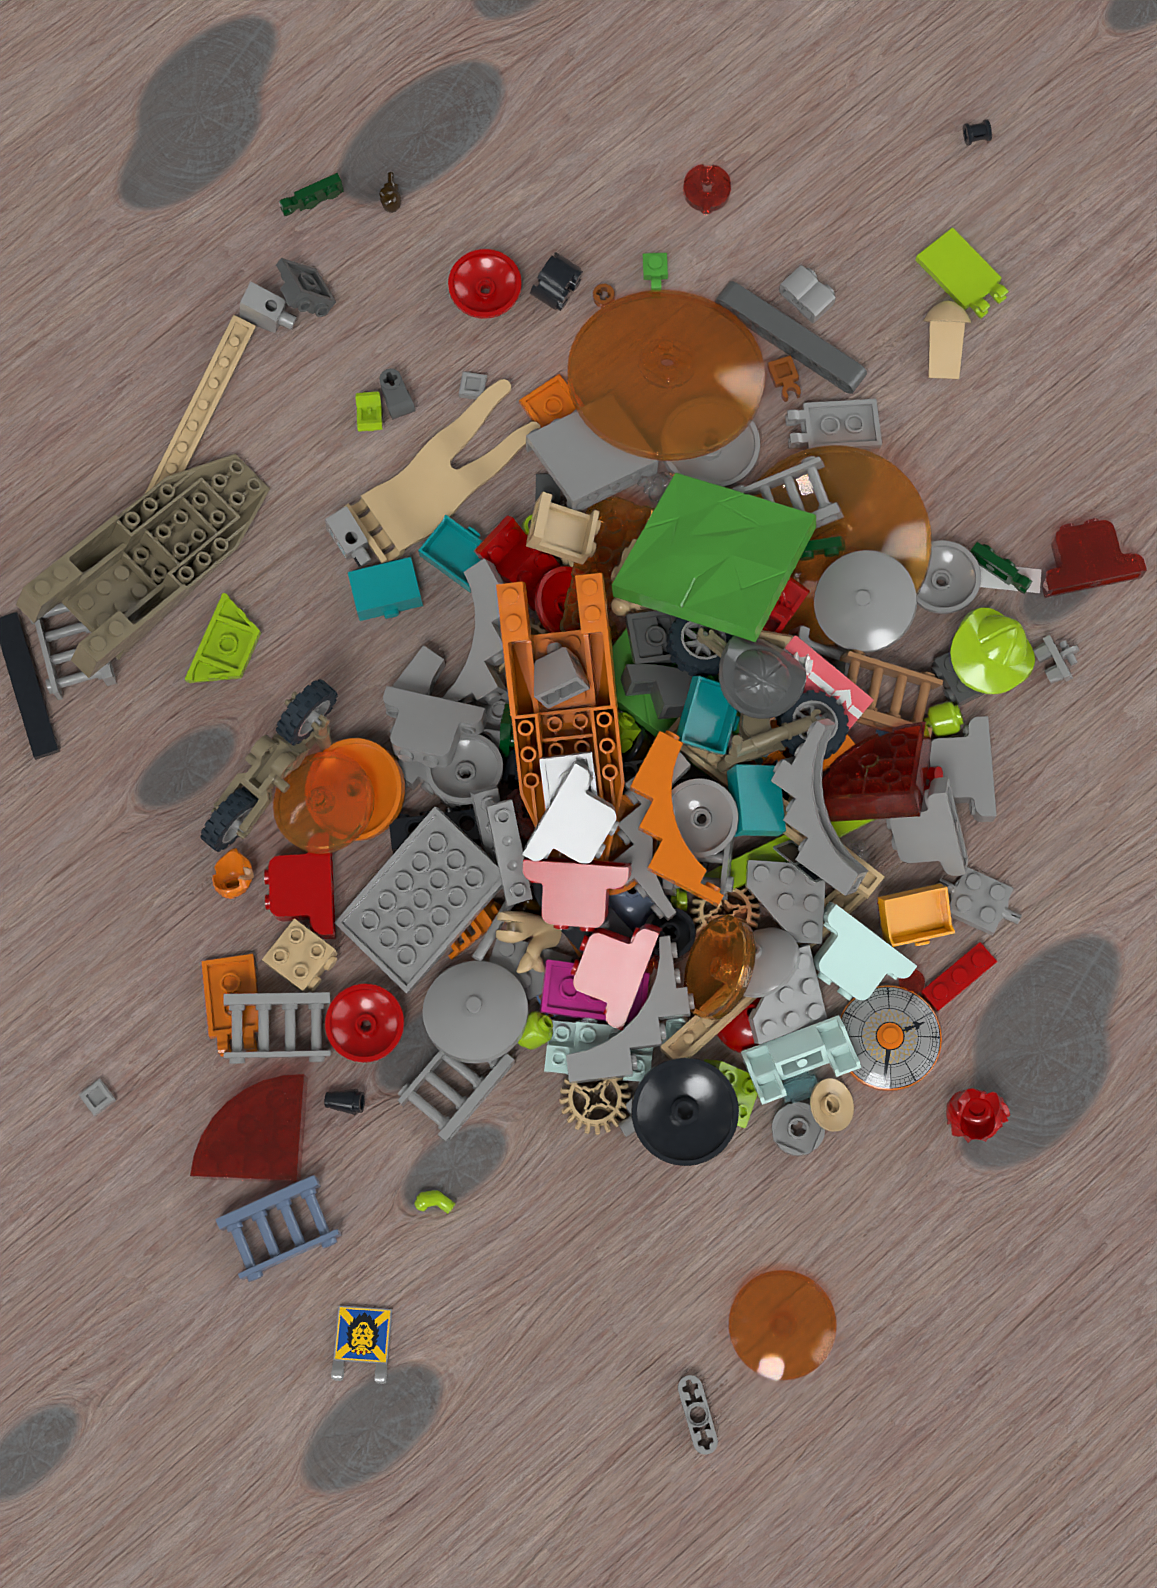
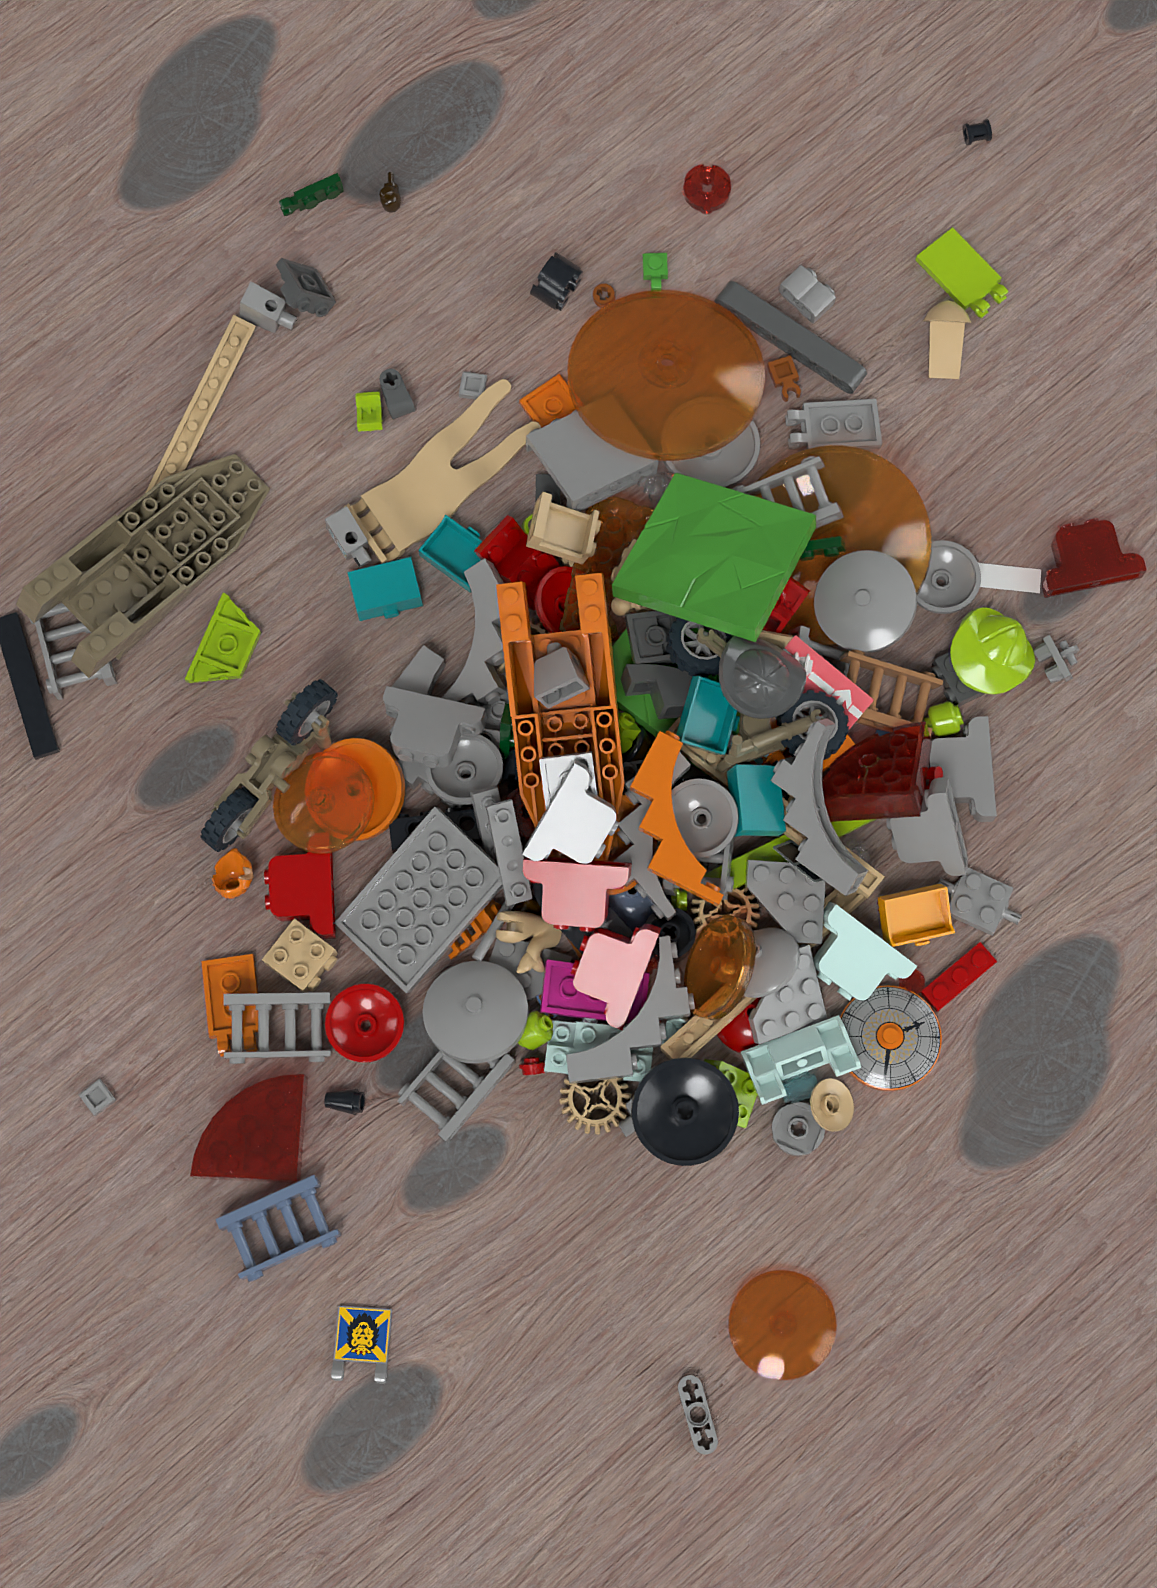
lime arm [414,1190,456,1214] -> none
red dish [448,249,522,319] -> none
red hair [946,1088,1010,1143] -> none
dark green plate [970,542,1033,594] -> none
none -> red plate [519,1057,546,1075]

